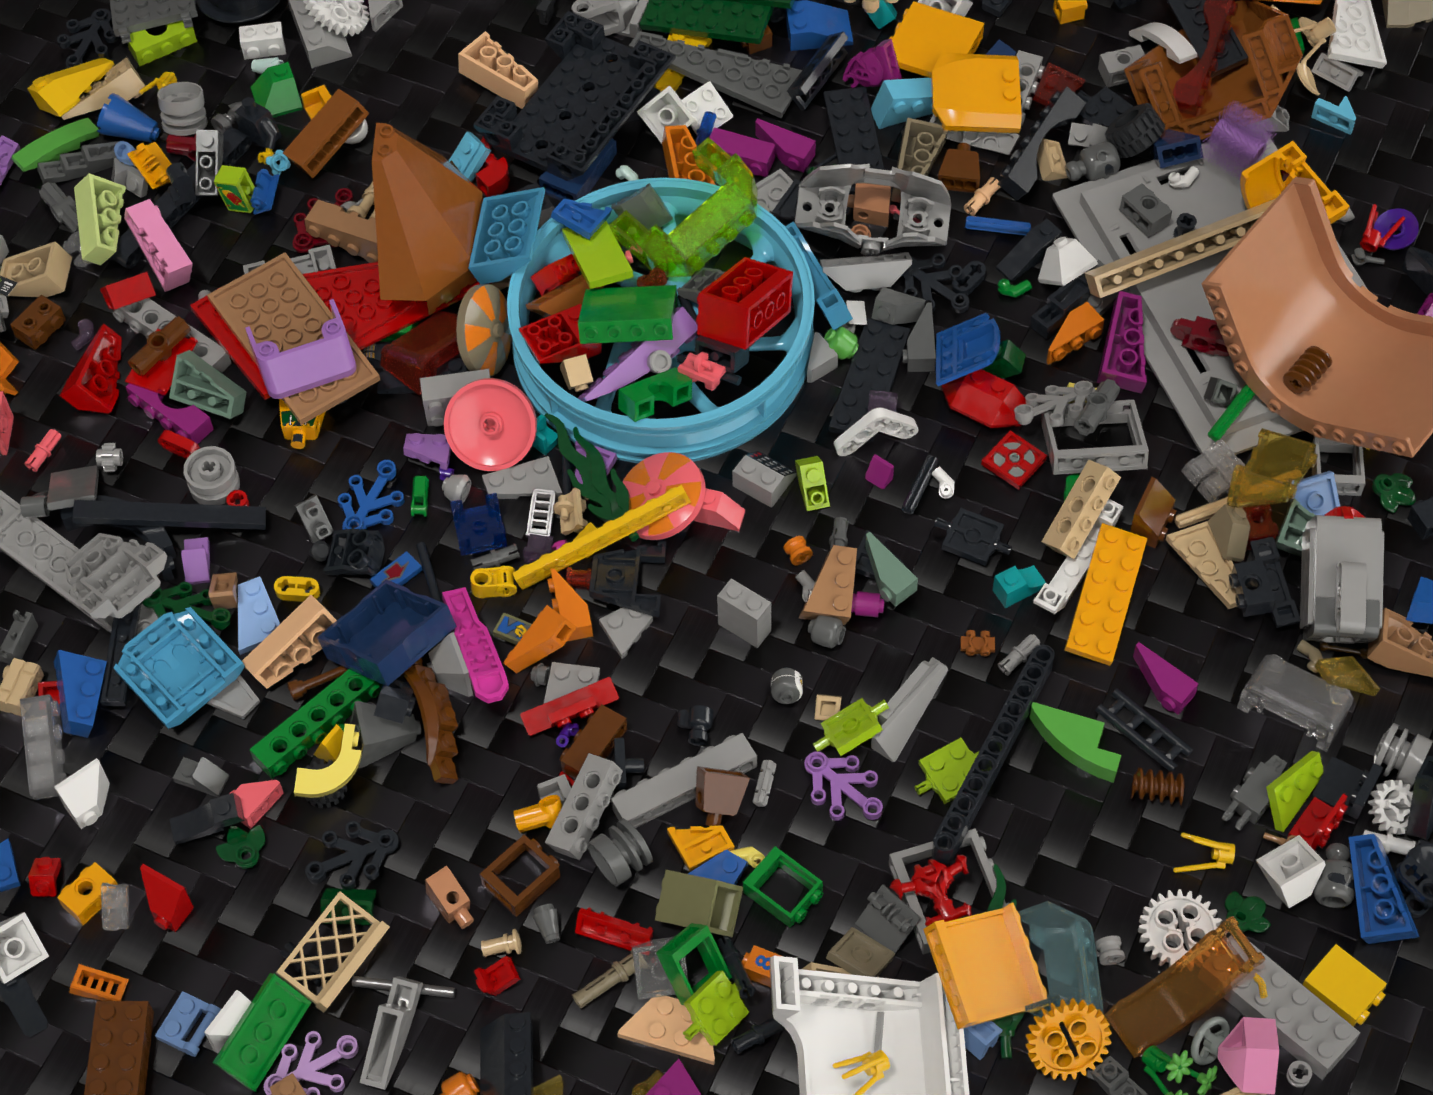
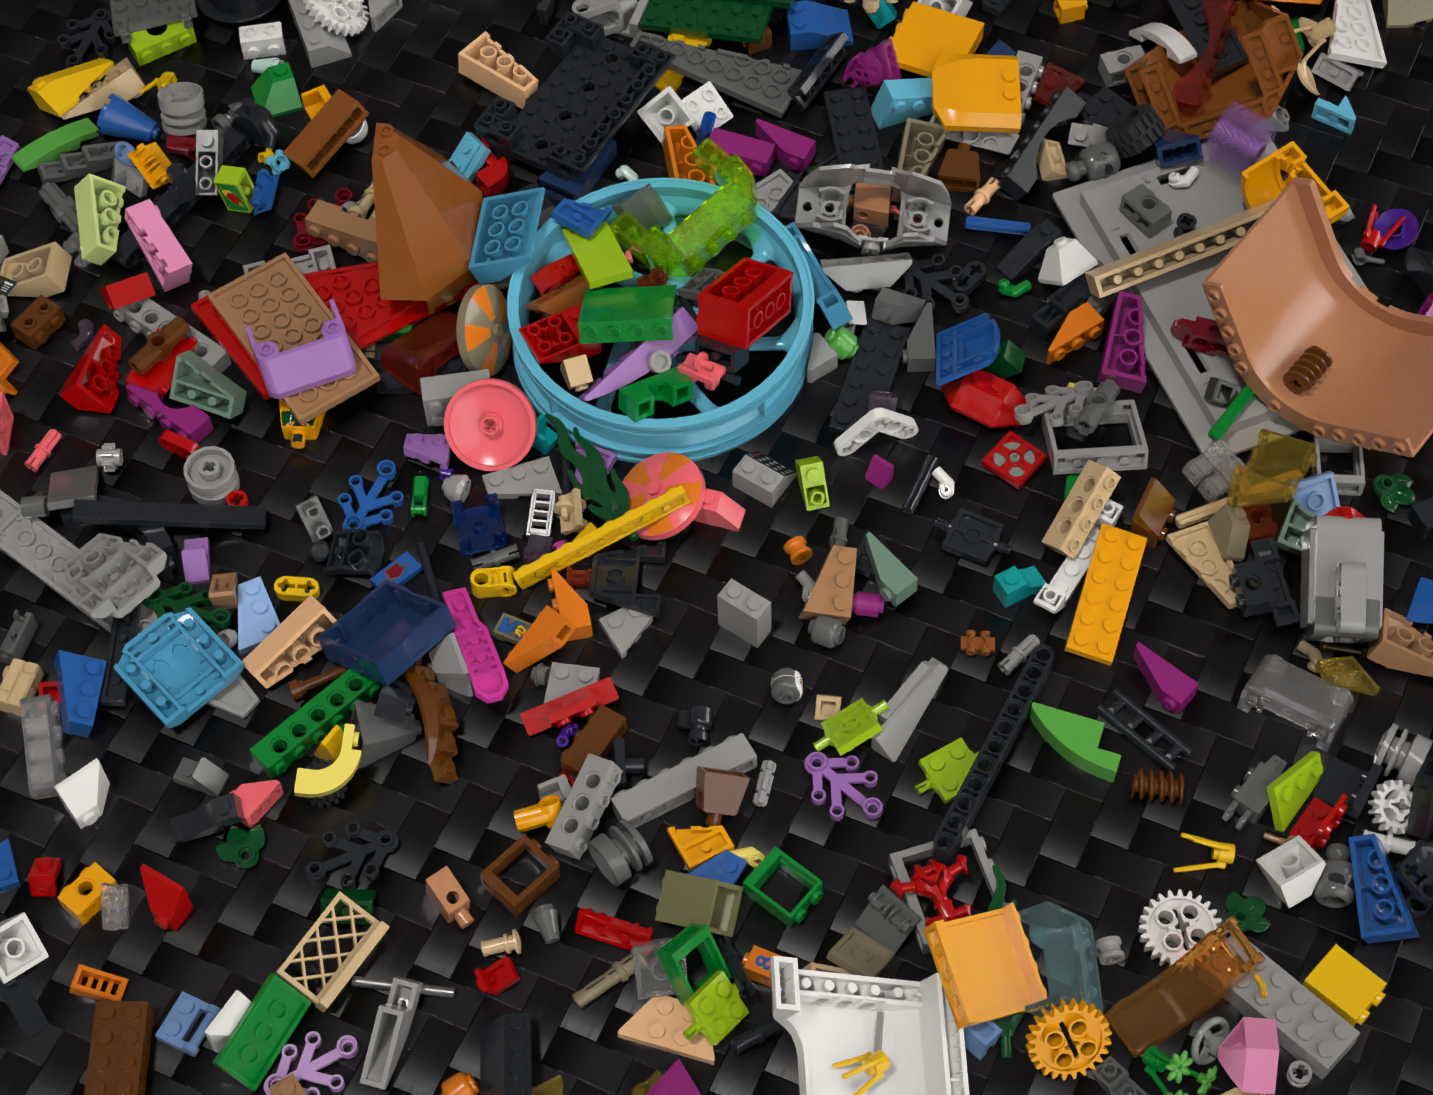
none -> light grey hinge [217,629,238,648]

